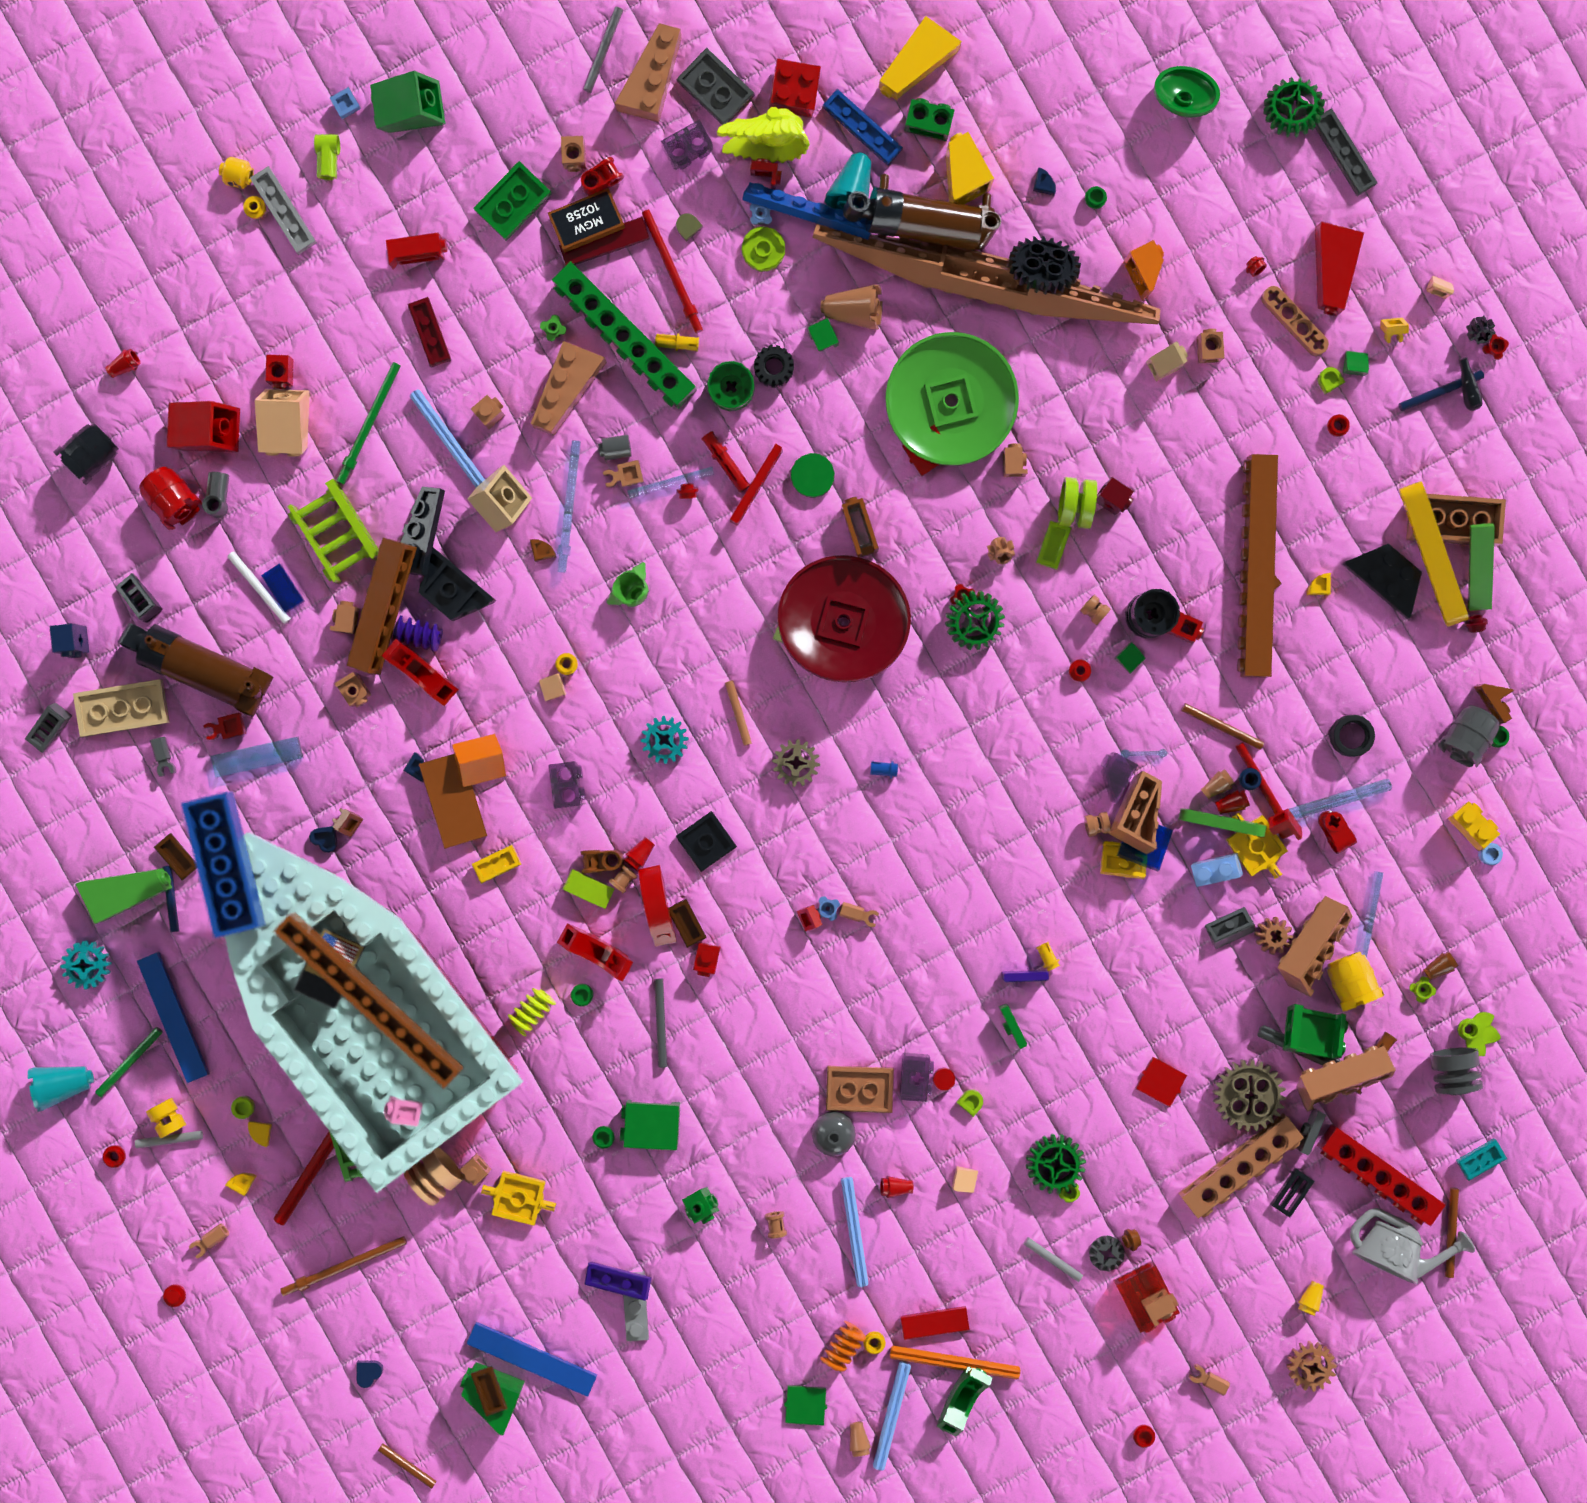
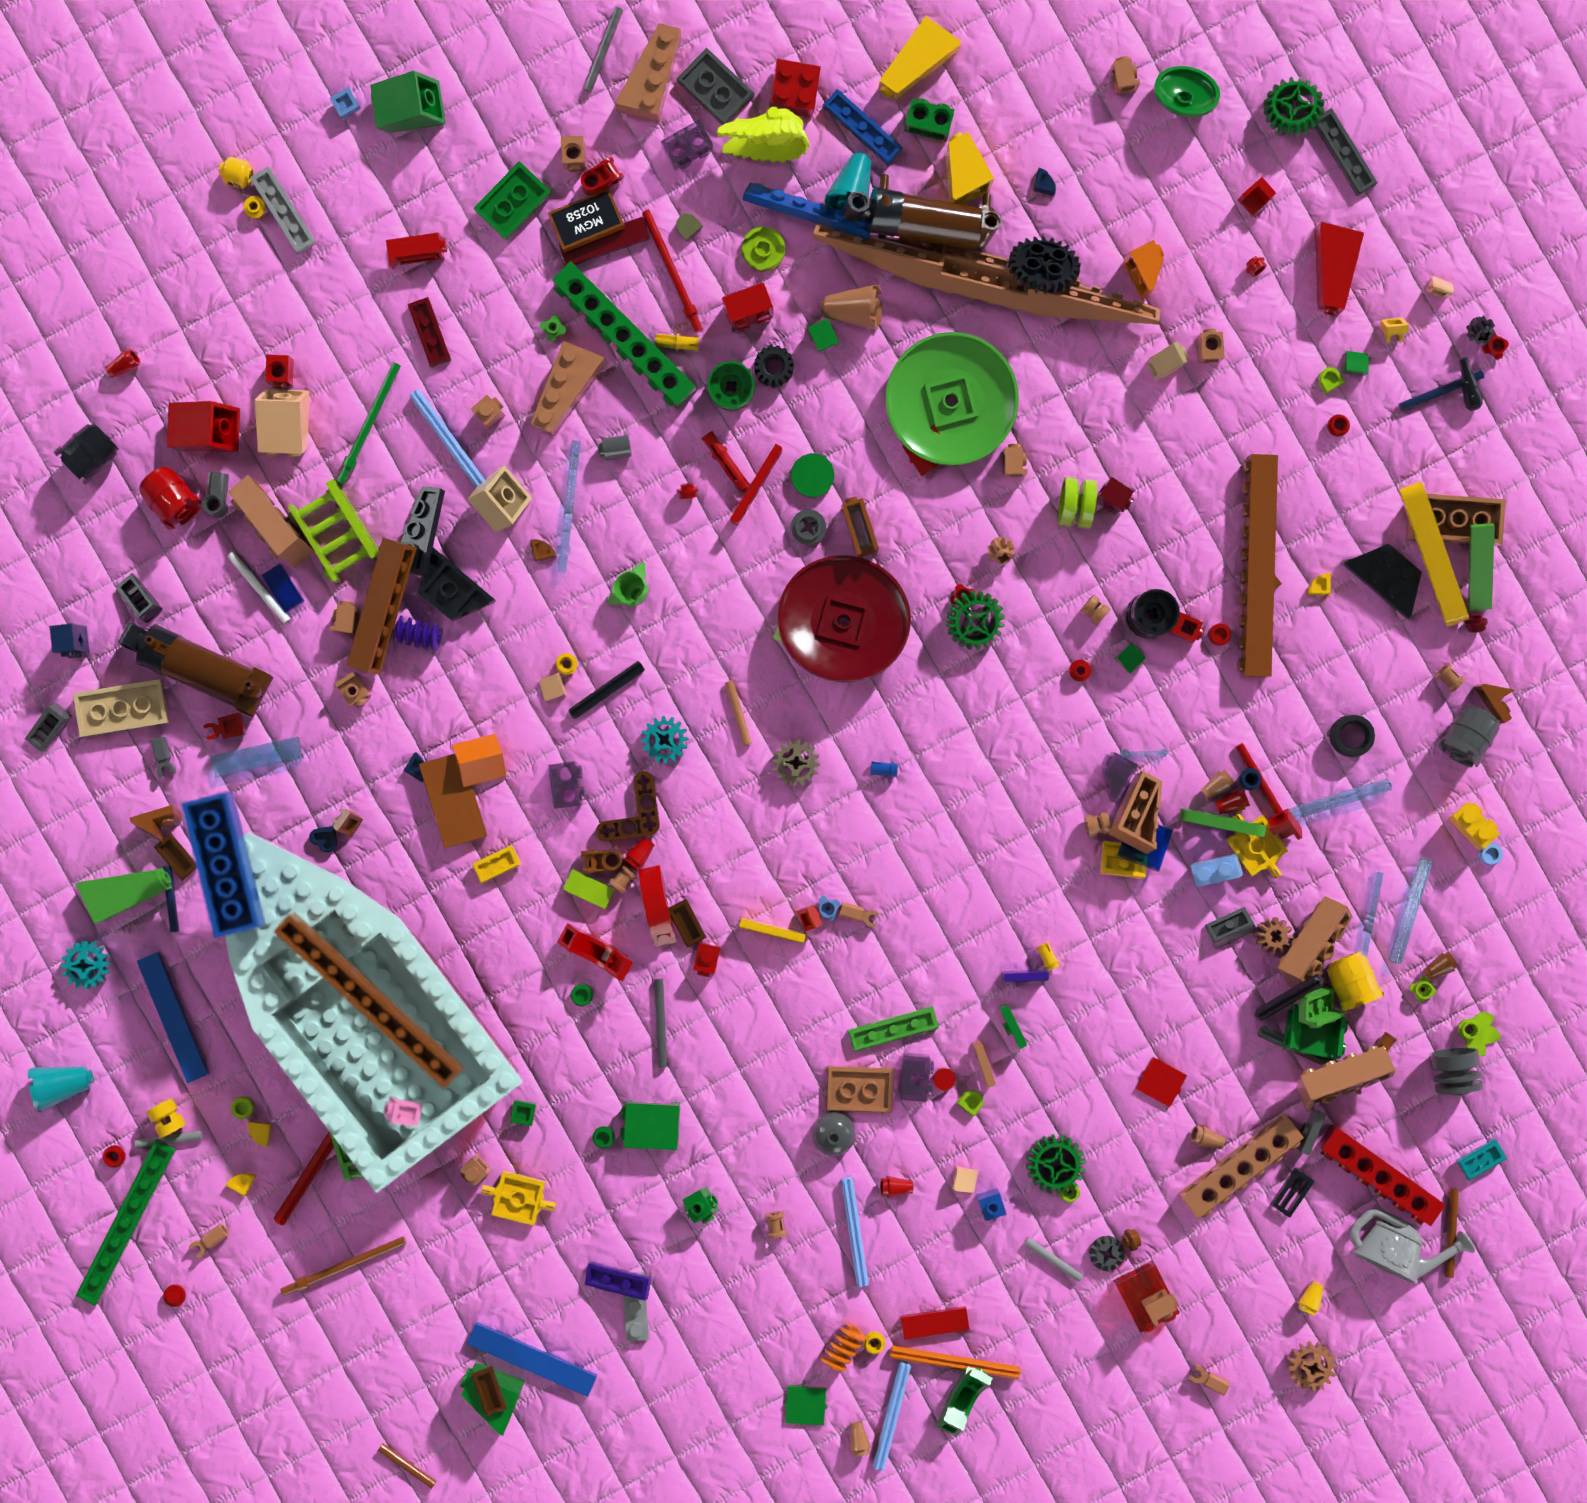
green bar [95,1027,163,1097] -> none
tile [294,928,366,1009] -> none
lime piece [314,134,340,180] -> none
dark blue tile [356,1360,384,1388] -> none
red arch [382,639,459,706] -> none
light nougat wheel [404,1147,464,1206] -> none
neon yellow piece [507,988,556,1037] -> none
nougat plate [603,460,644,488] -> none
clear light blue bar [627,466,714,499] -> none
black tile [676,811,737,872] -> none
red bracket [750,158,782,190] -> none
light blue plate [750,203,772,225] -> none
lime tile [1036,521,1072,570] -> none
green plate [1085,186,1107,209] -> none
red plate [1133,1424,1155,1448] -> none
dark orange bar [1181,703,1264,750] -> none
dark tan gear [1212,1059,1286,1132] -> none
nougat beam [1261,286,1329,356] -> none
red piece [1318,811,1357,854] -> none
green plate [1492,726,1510,748] -> none
none -> green tile [76,1139,177,1306]
none -> dark orange slope [130,805,182,842]
none -> nougat wedge [228,475,315,568]
none -> green plate [510,1099,537,1126]
none -> black axle [568,661,645,719]
none -> reddish brown beam [596,771,660,841]
none -> red brick [722,282,774,332]
none -> yellow tile [739,917,806,943]
none -> dark grey gear [791,509,826,545]
none -> bright green tile [848,1006,939,1052]
none -> nougat tile [972,1040,996,1088]
none -> blue brick [977,1188,1007,1221]
none -> nougat brick [1110,56,1140,94]
none -> nougat cone [1190,1125,1225,1149]
none -> red tile [1208,623,1231,646]
none -> red panel [1238,177,1276,216]
none -> black axle [1255,974,1324,1021]
none -> bright green bracket [1298,986,1344,1028]
none -> clear light blue axle [1389,857,1432,964]
none -> nougat bush [1435,663,1465,692]

